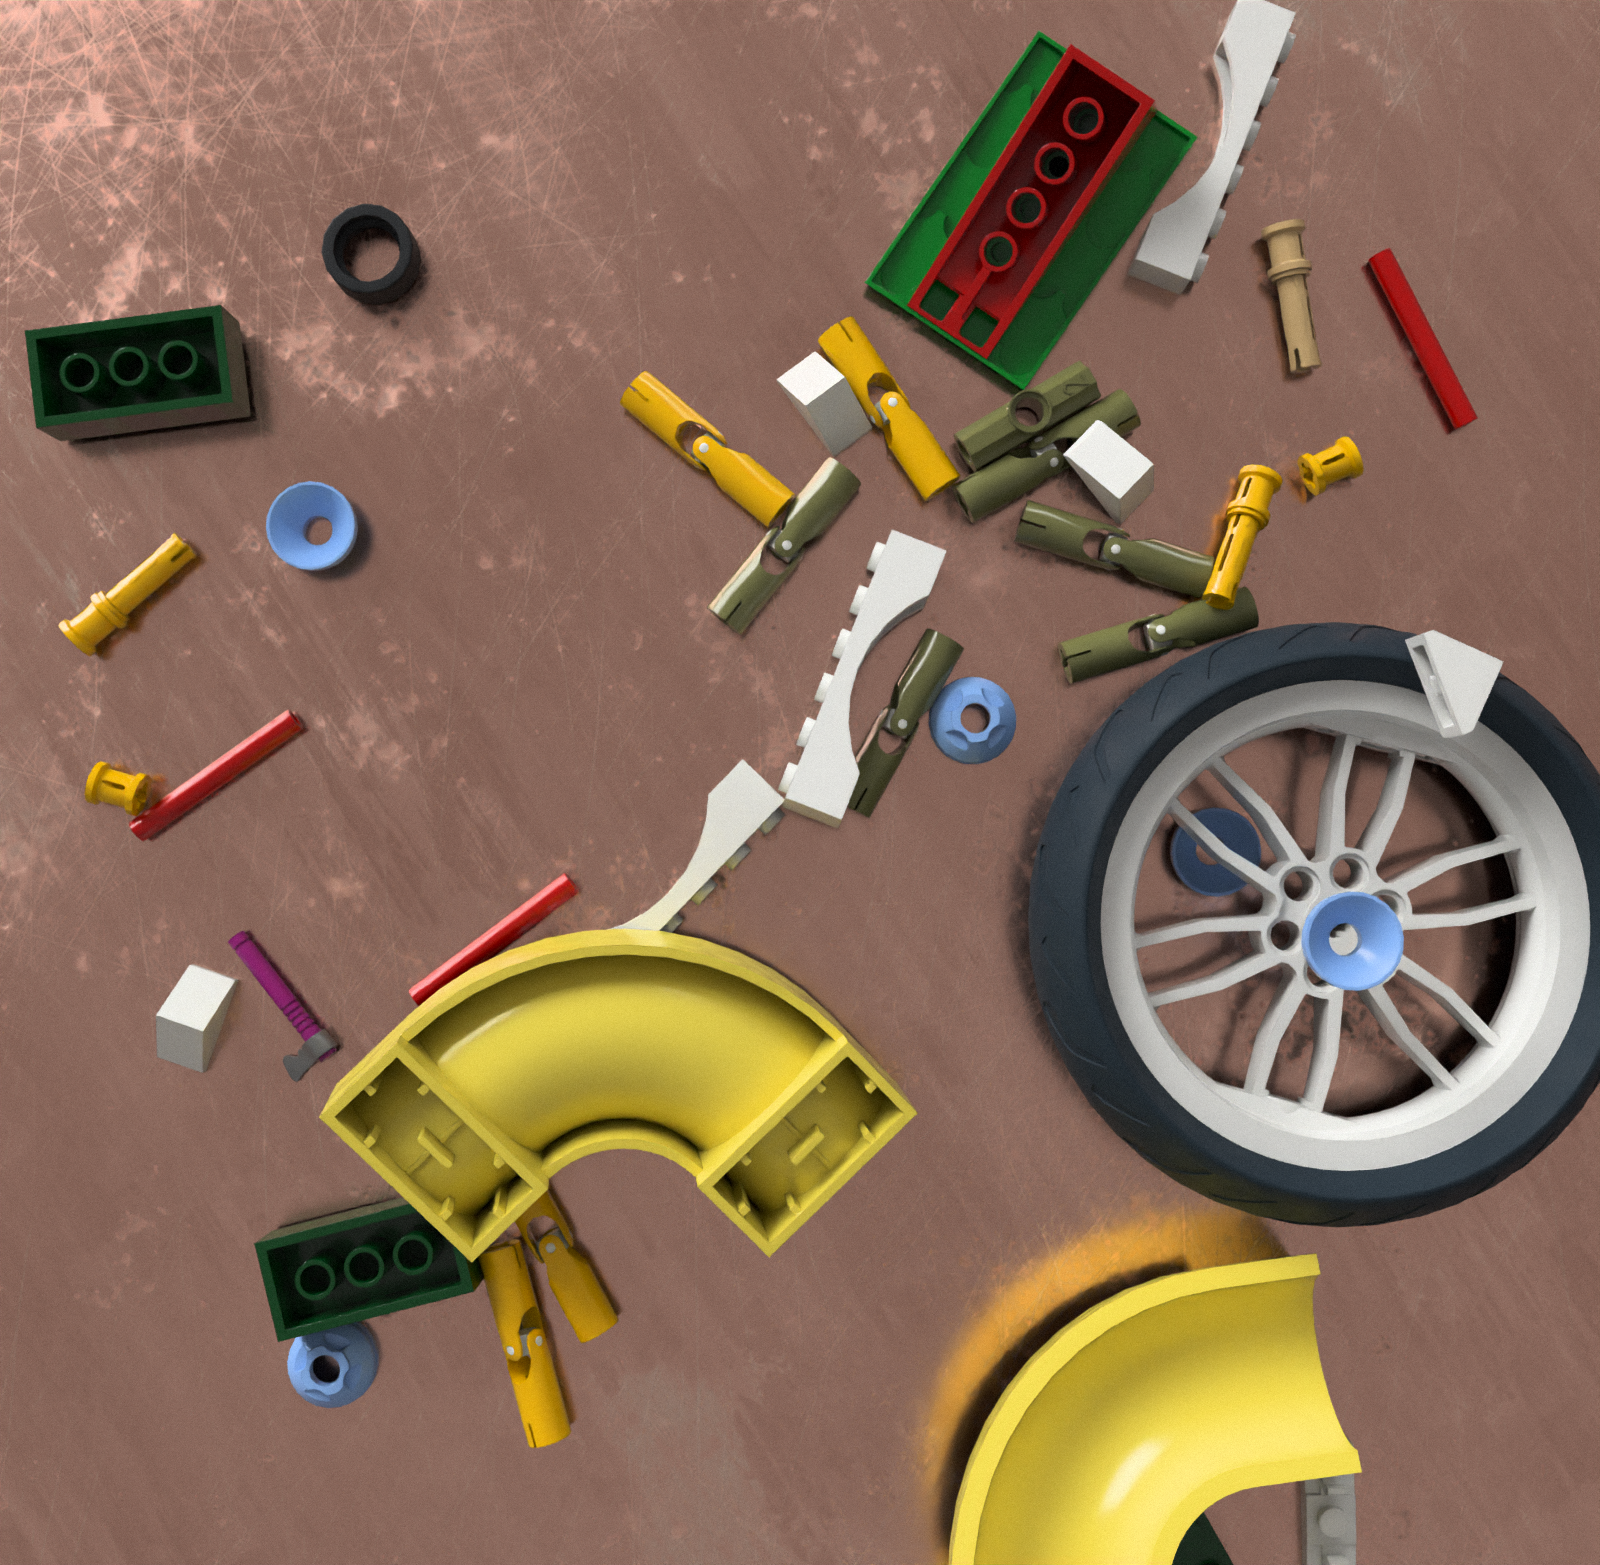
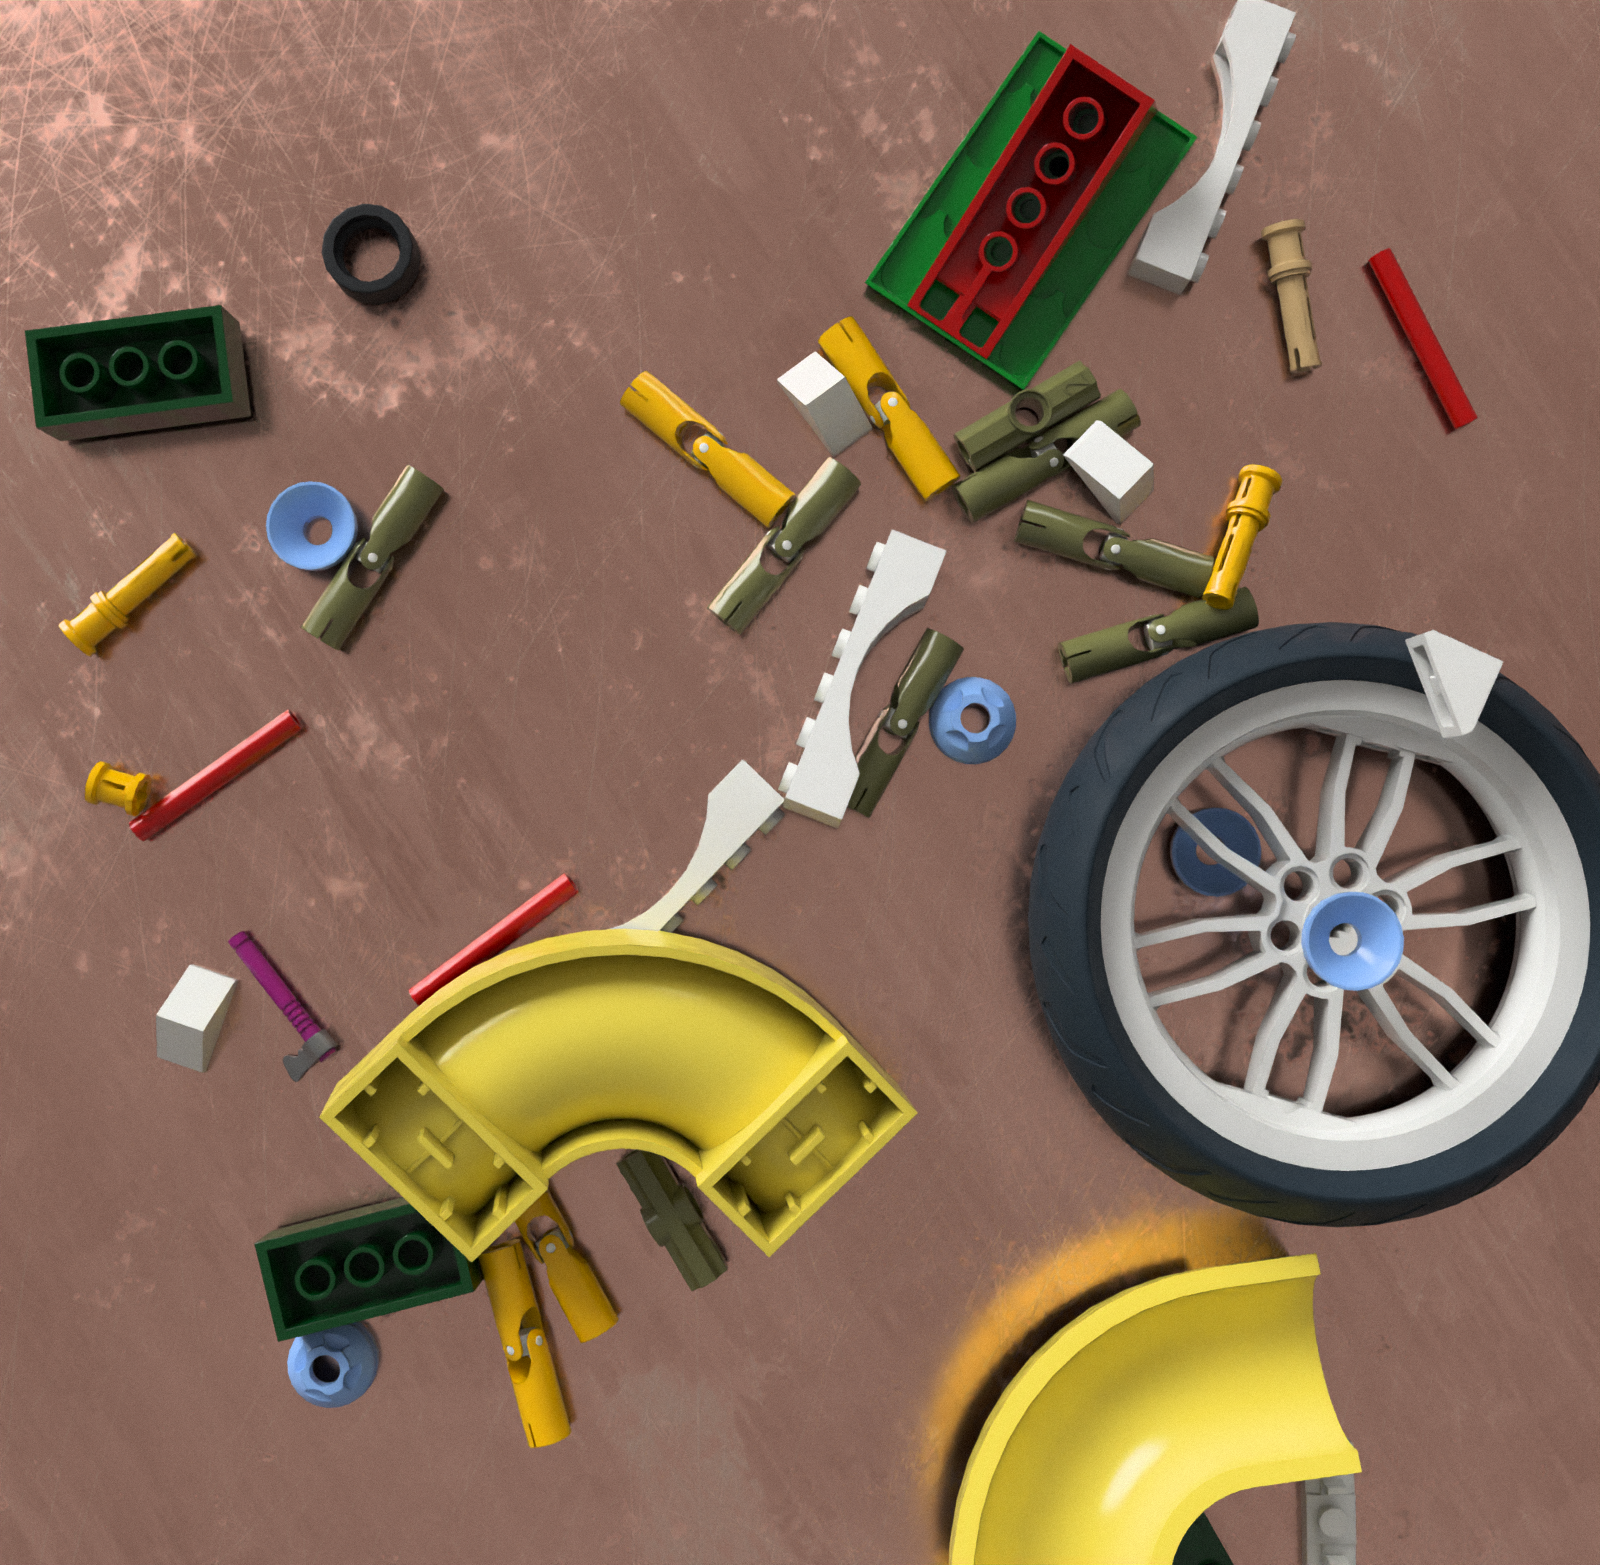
yellow bush [1298,436,1364,496] -> none
none -> olive piece [301,465,444,651]
none -> olive piece [616,1149,728,1291]

